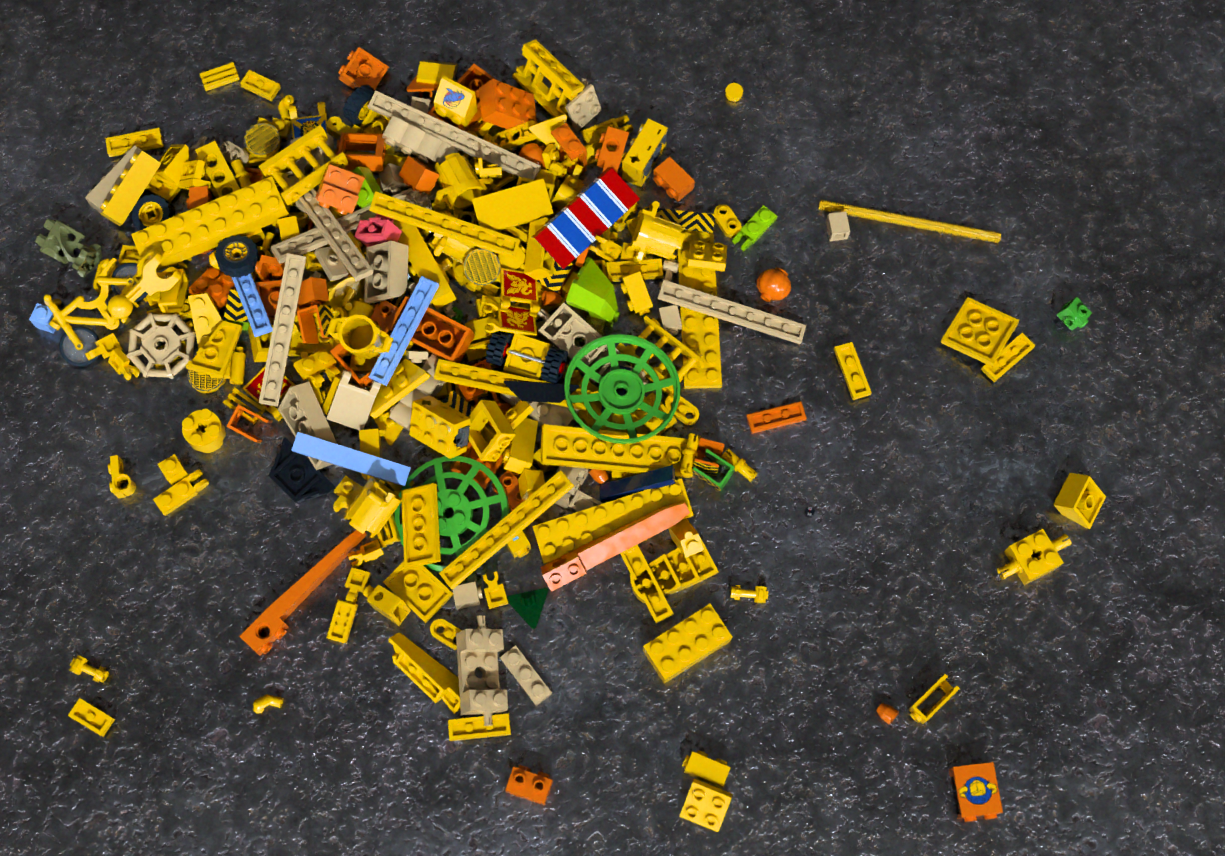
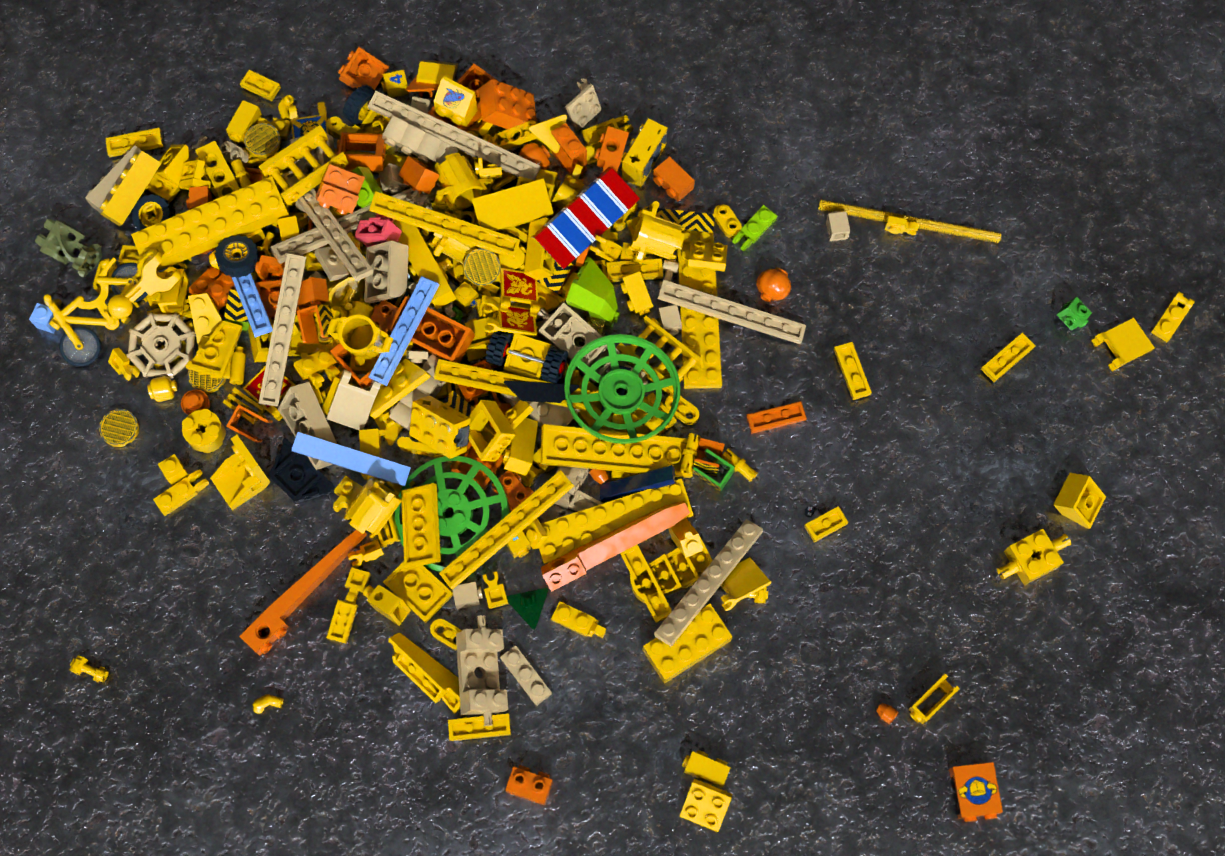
yellow plate [68,698,115,737] -> none
yellow plate [85,333,122,360] -> none
yellow plate [108,455,136,498] -> none
yellow tile [200,62,240,91] -> none
yellow fence [512,39,585,119] -> none
yellow brick [518,469,545,500] -> none
orange hose [541,290,561,306] -> none
yellow plate [542,144,560,169] -> none
yellow bar [549,154,578,178] -> none
yellow tile [725,83,743,102] -> none
yellow plate [941,297,1019,367] -> none
none -> tile [99,409,140,447]
none -> yellow head [147,375,178,402]
none -> orange plate [181,389,211,416]
none -> yellow bracket [210,435,270,511]
none -> yellow brick [226,100,262,144]
none -> yellow brick [381,69,410,98]
none -> yellow hinge [397,436,444,458]
none -> yellow brick [453,281,479,314]
none -> yellow plate [523,518,548,549]
none -> yellow hinge [551,601,606,638]
none -> tan plate [654,519,763,647]
none -> yellow flag [720,557,771,611]
none -> yellow plate [804,506,849,543]
none -> yellow plate [885,216,919,235]
none -> yellow flag [1091,318,1155,371]
none -> yellow plate [1151,291,1195,343]

